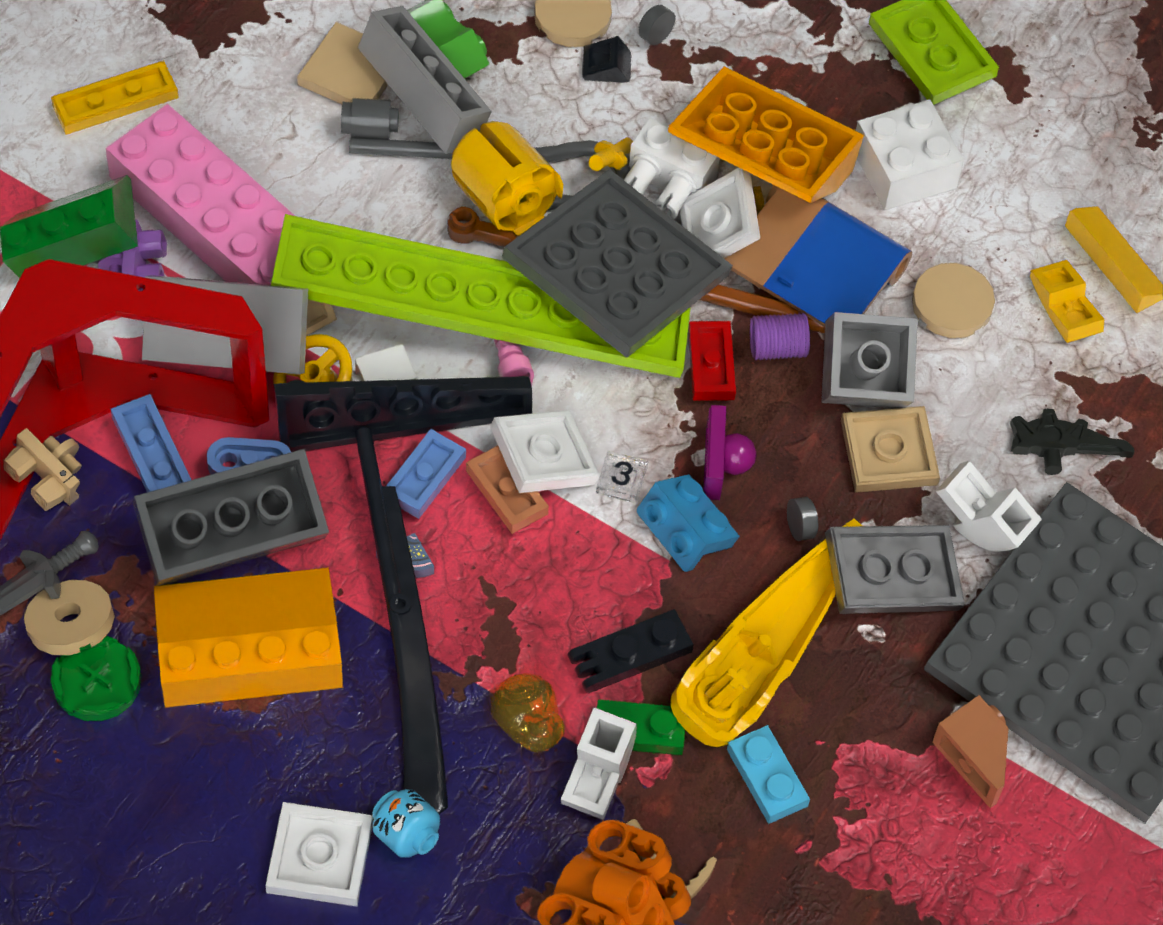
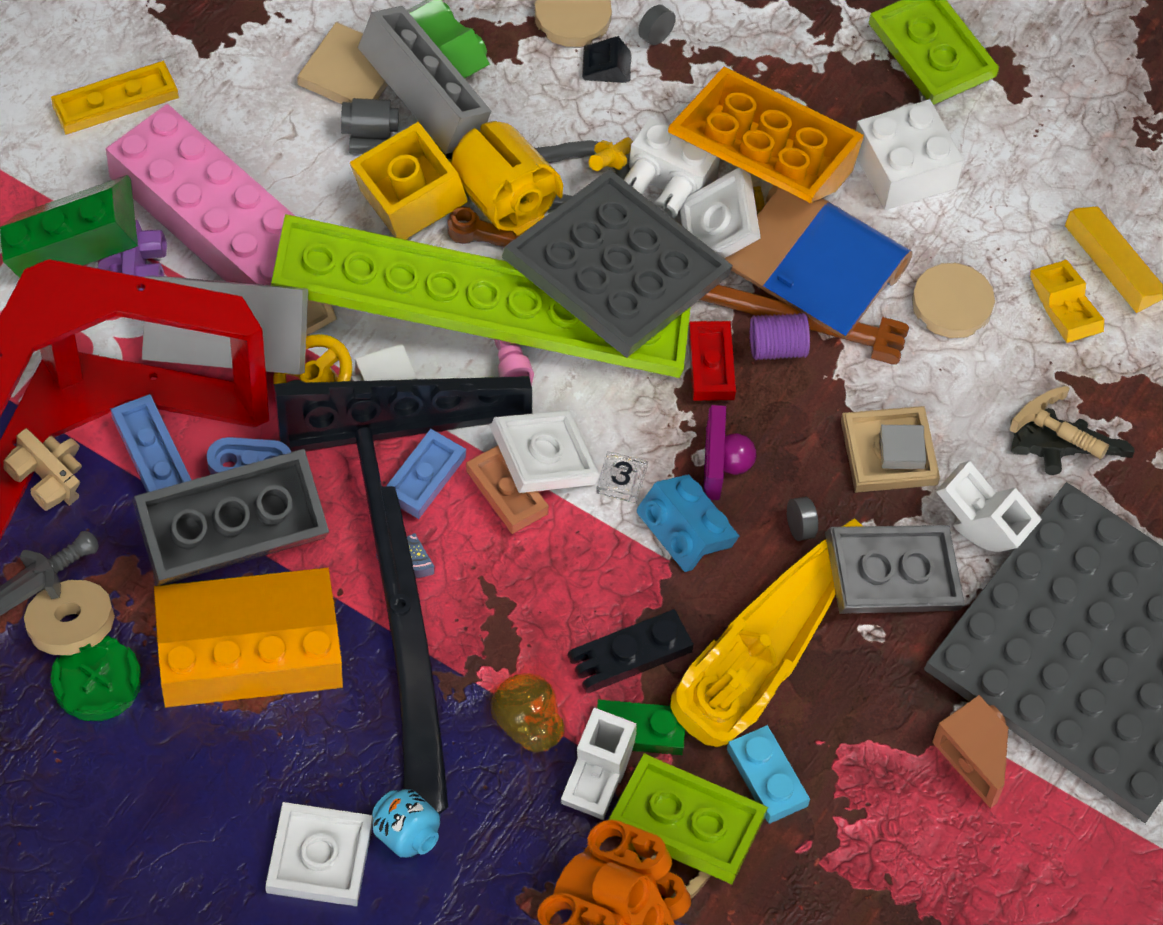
light grey brick [821,312,918,408] -> none
none -> yellow brick [349,121,468,240]
none -> lime plate [609,754,768,884]
none -> light grey tile [879,424,926,469]
none -> tan piece [1010,386,1109,459]

